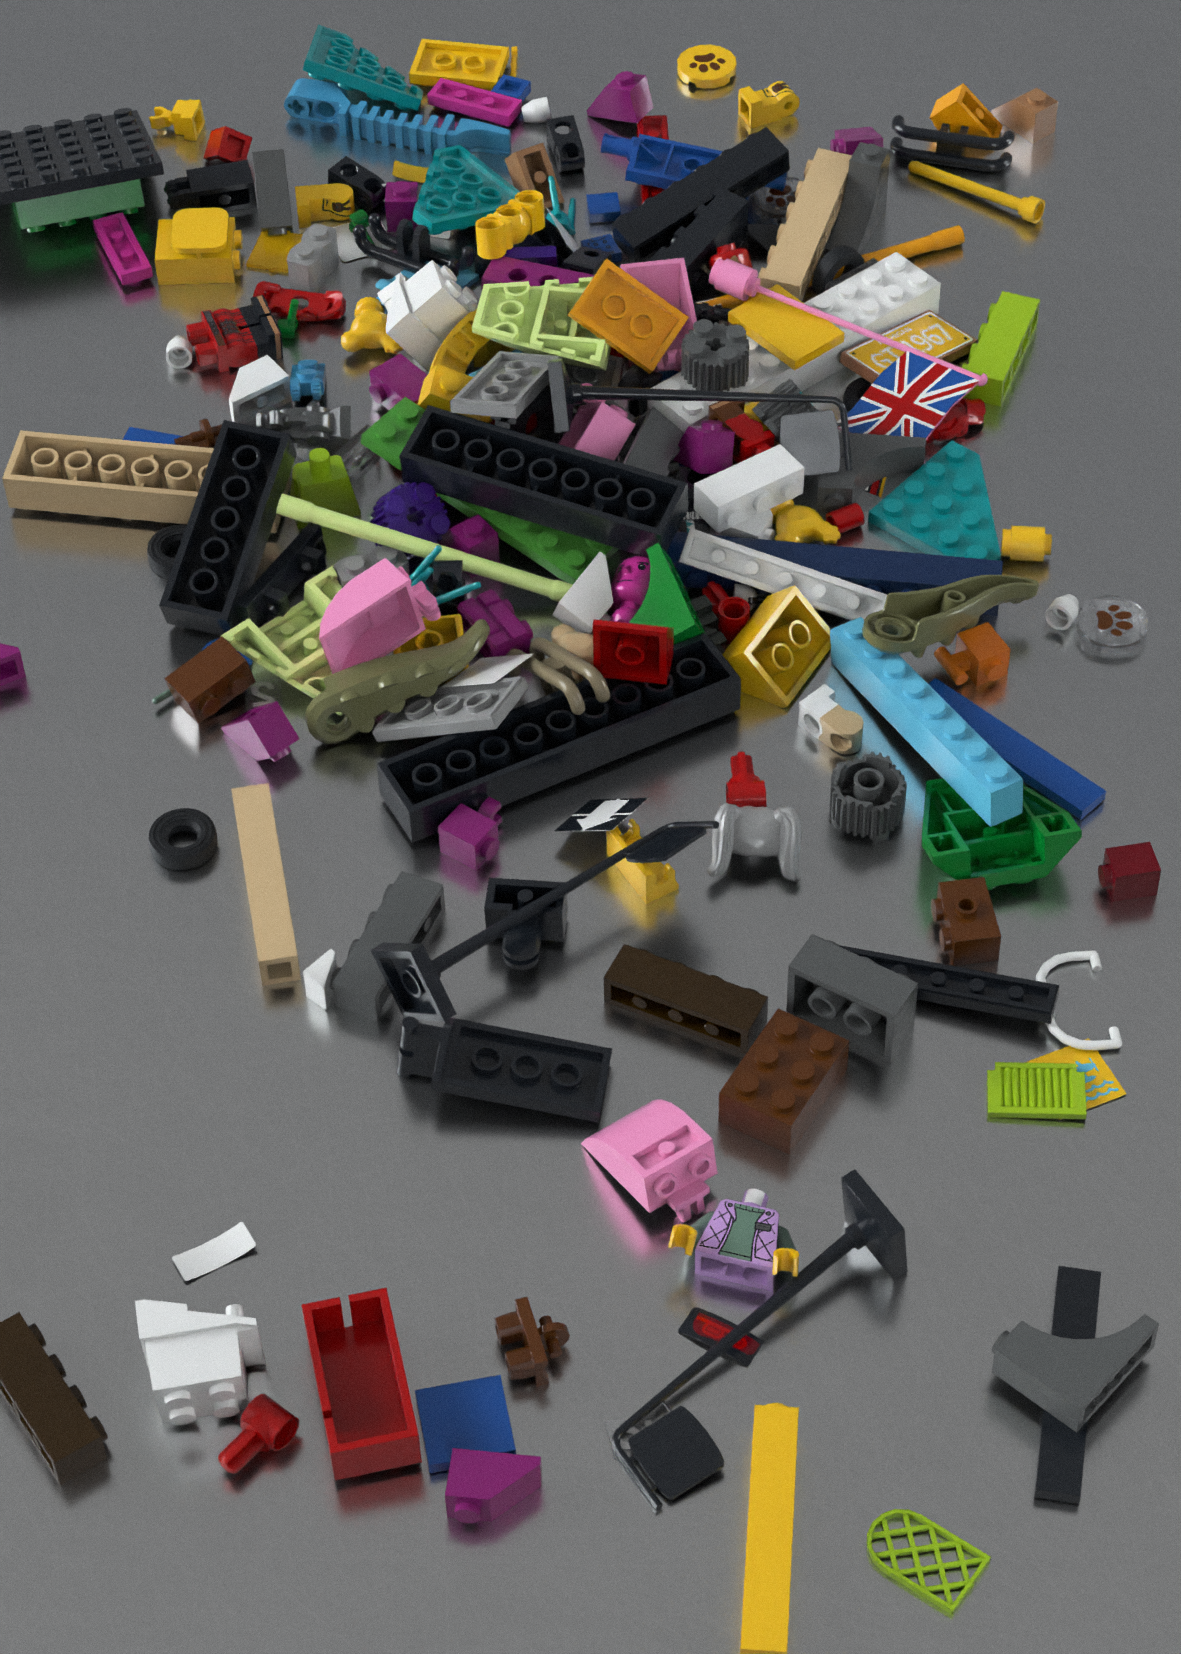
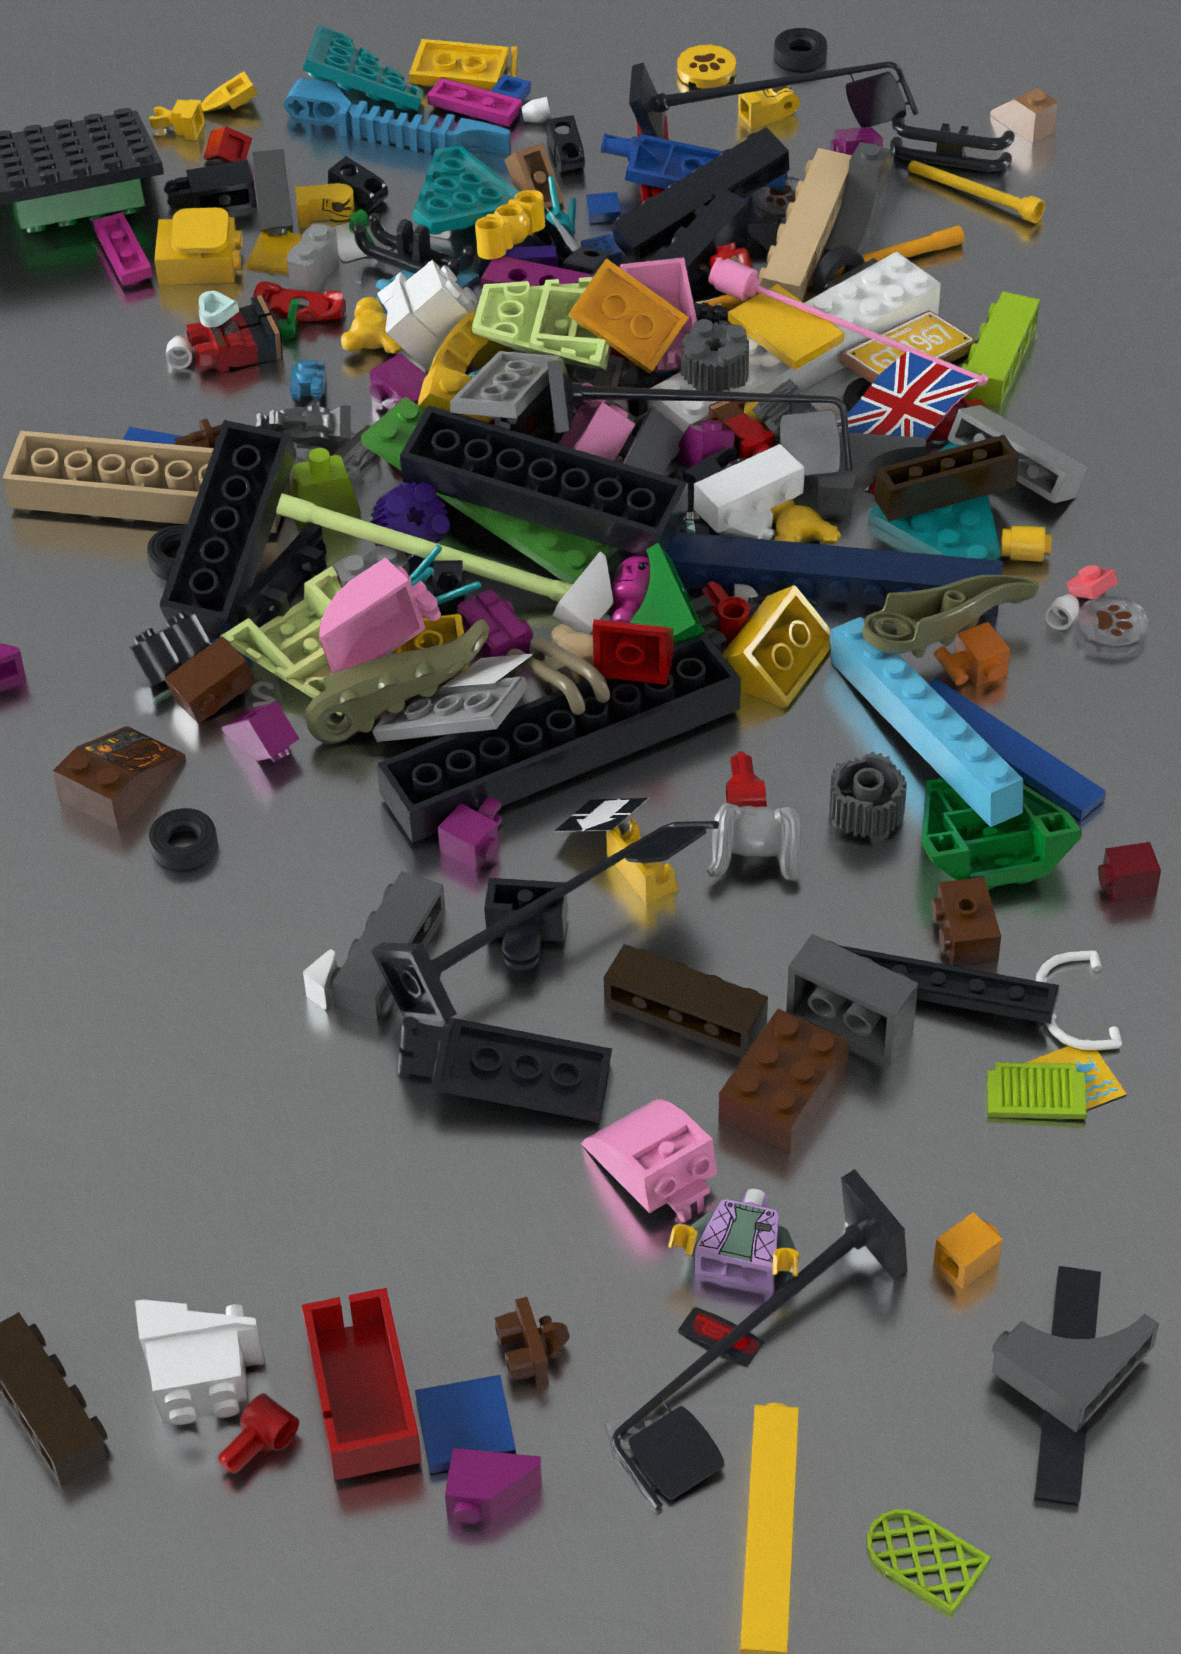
white sticker [172,1222,256,1281] -> none
white slope [229,355,292,424] -> none
tan brick [231,783,301,986] -> none
magenta slope [385,181,421,232] -> none
yellow sticker [392,160,428,183] -> none
magenta slope [438,514,500,578] -> none
magenta slope [587,71,654,123] -> none
white tile [679,528,887,621] -> none
leg [798,684,864,755] -> none
red hinge [826,502,865,534] -> none
light orange slope [930,83,1003,138] -> none
none -> reddish brown slope [53,726,186,830]
none -> black brick [129,610,211,686]
none -> light aqua tile [198,291,239,327]
none -> yellow plate [201,71,258,112]
none -> black piece [629,61,919,139]
none -> black piece [682,447,745,496]
none -> black tyre [774,28,827,71]
none -> dark brown brick [875,435,1019,522]
none -> light orange brick [933,1212,1003,1290]
none -> light grey brick [947,405,1088,503]
none -> coral plate [1066,565,1119,600]

